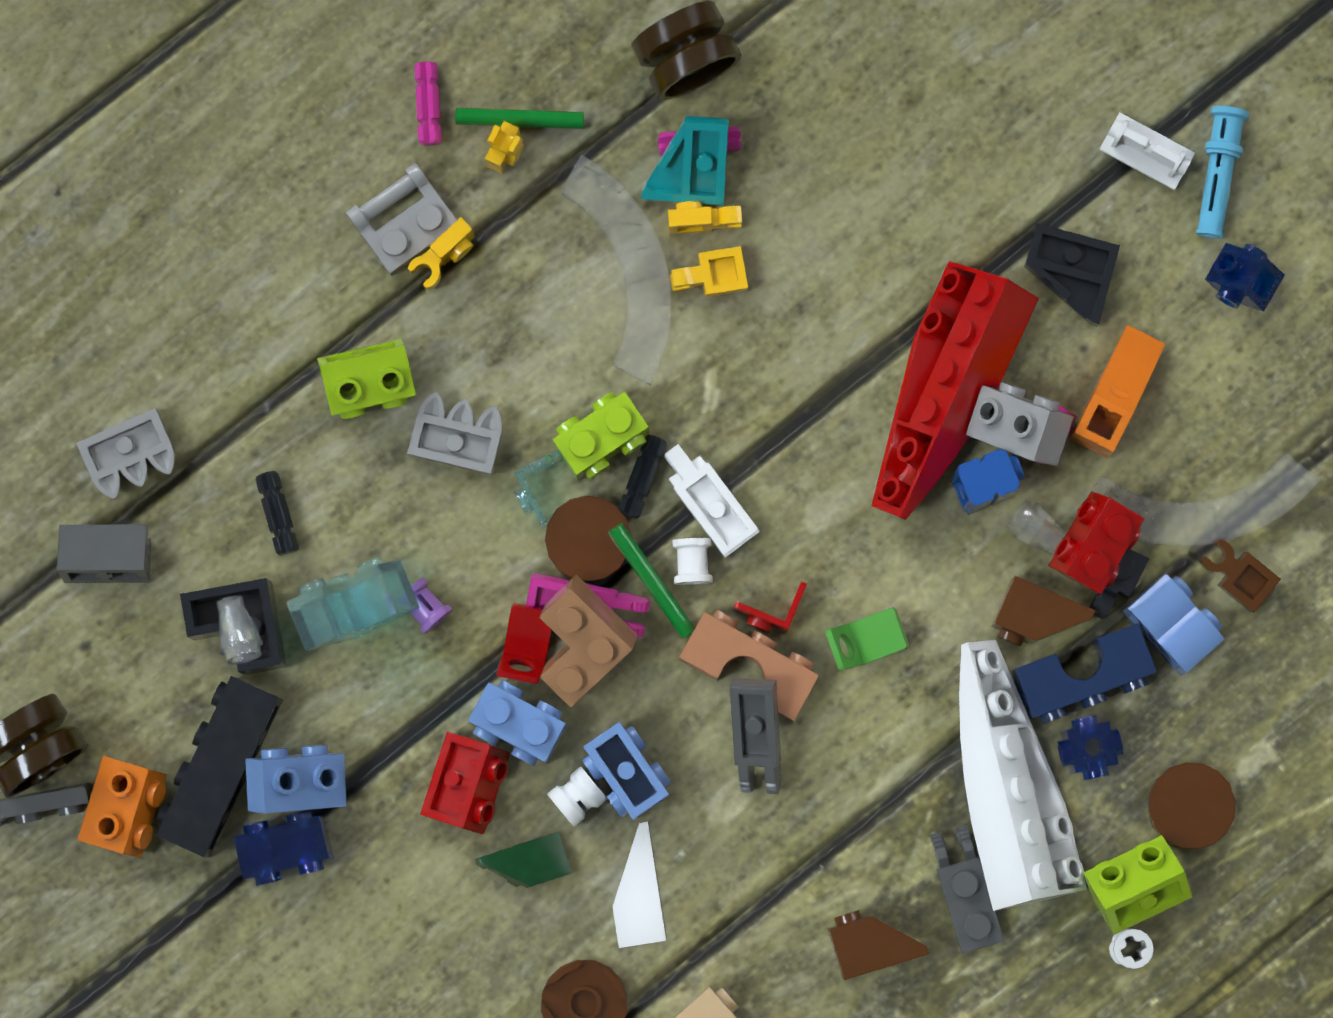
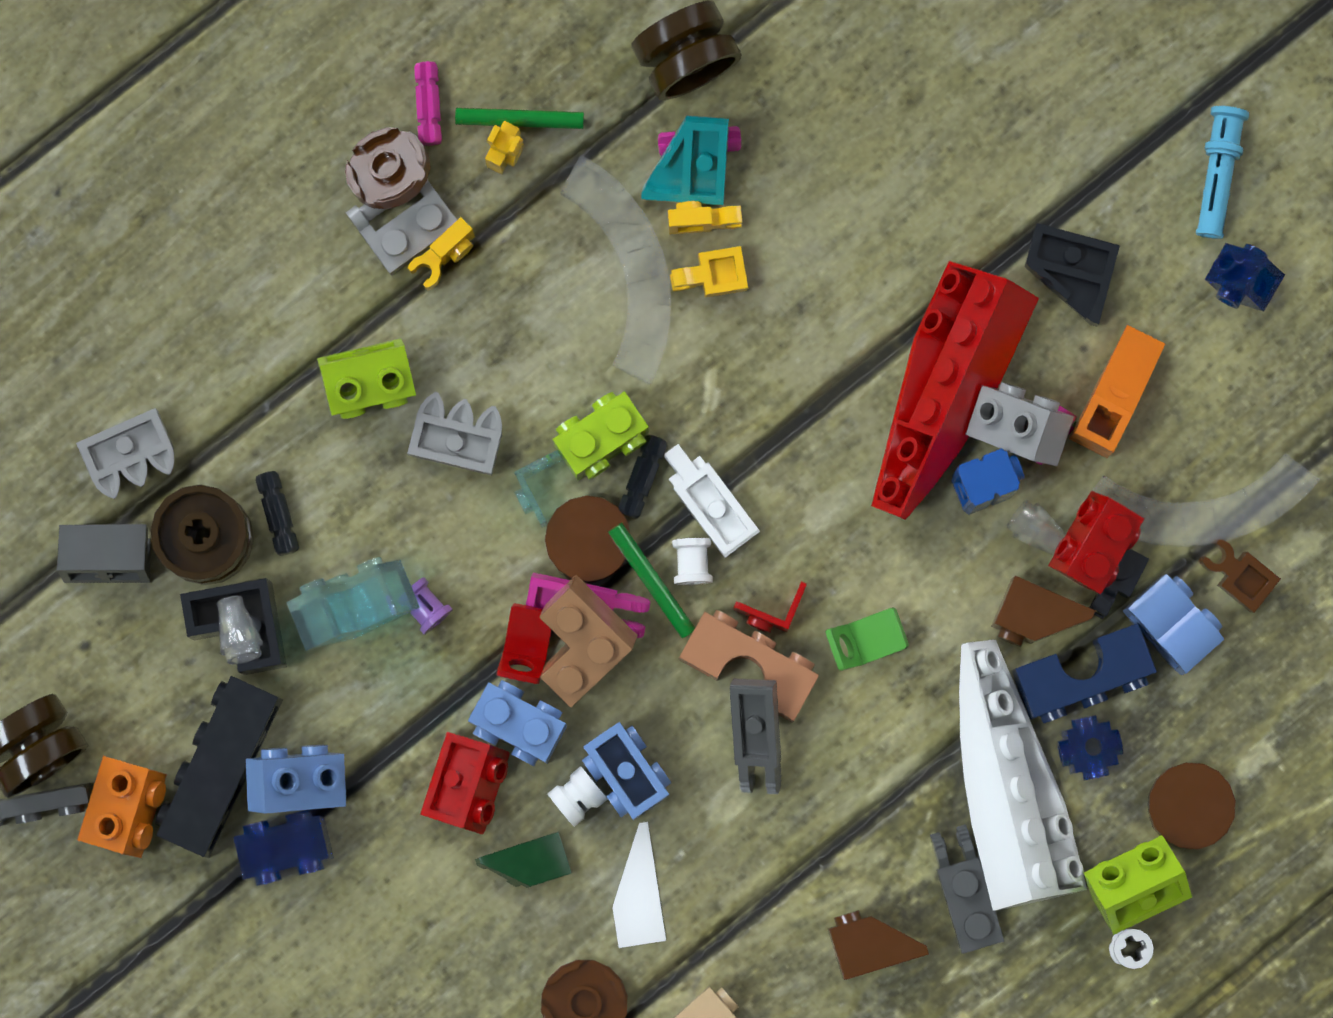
white hinge [1099,112,1195,190] -> none
none -> dark brown wheel [150,484,254,585]
none -> tile [345,127,431,209]

